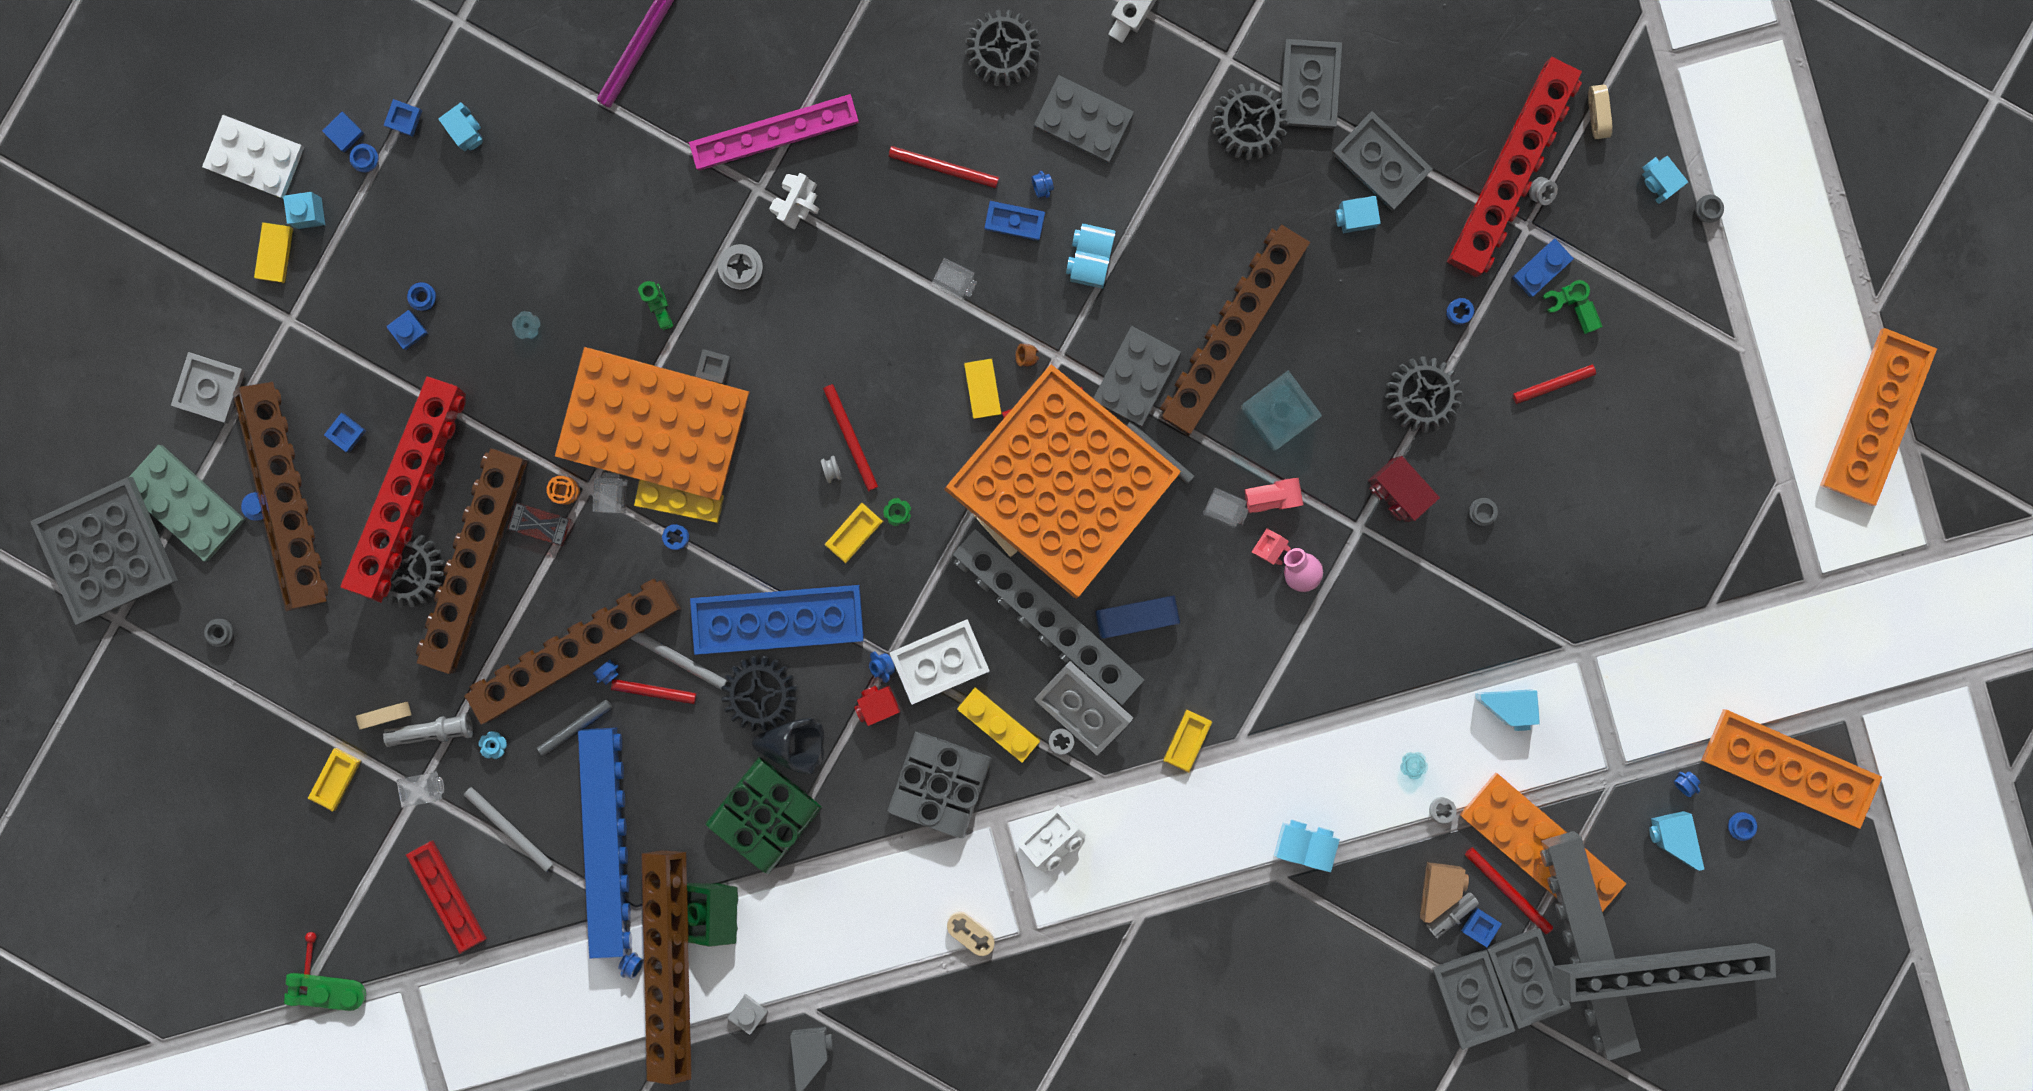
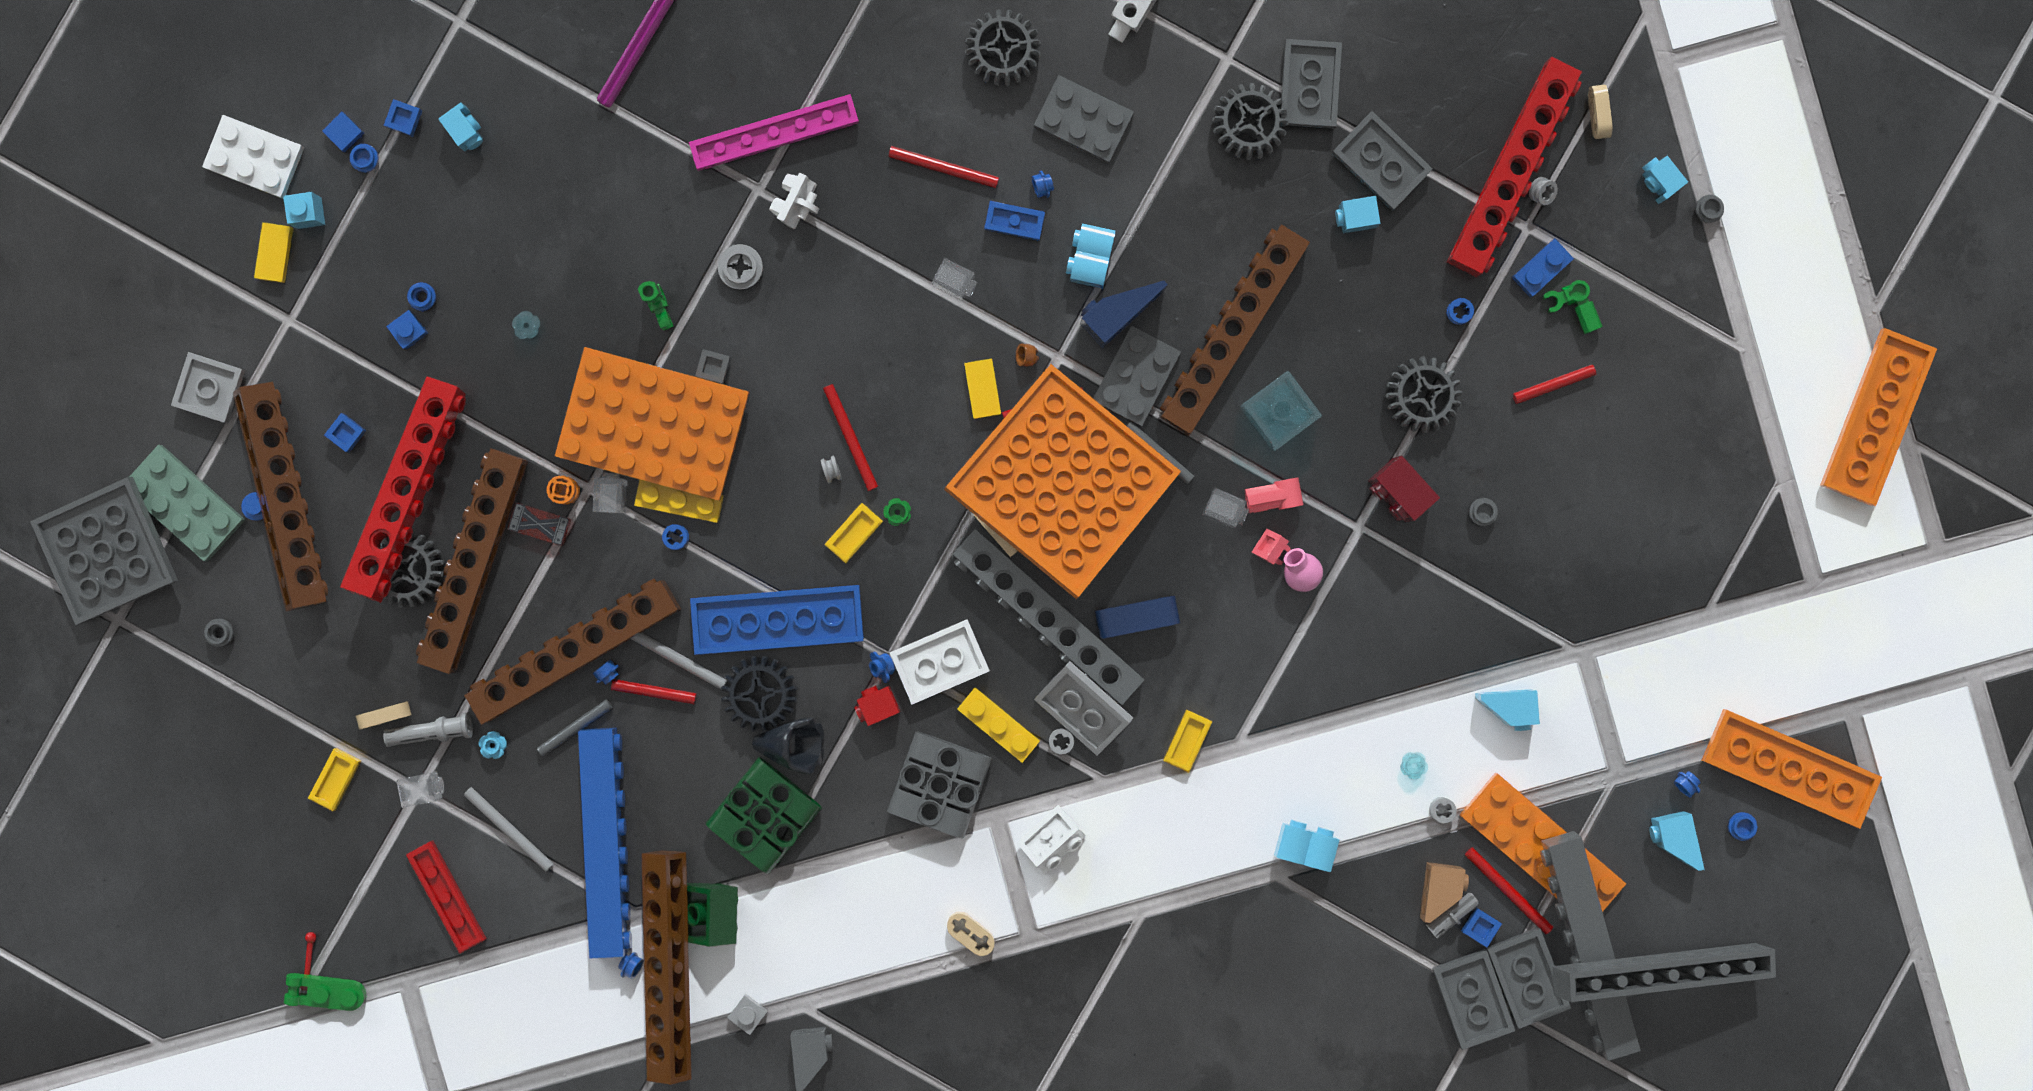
none -> dark blue slope [1080,281,1168,349]

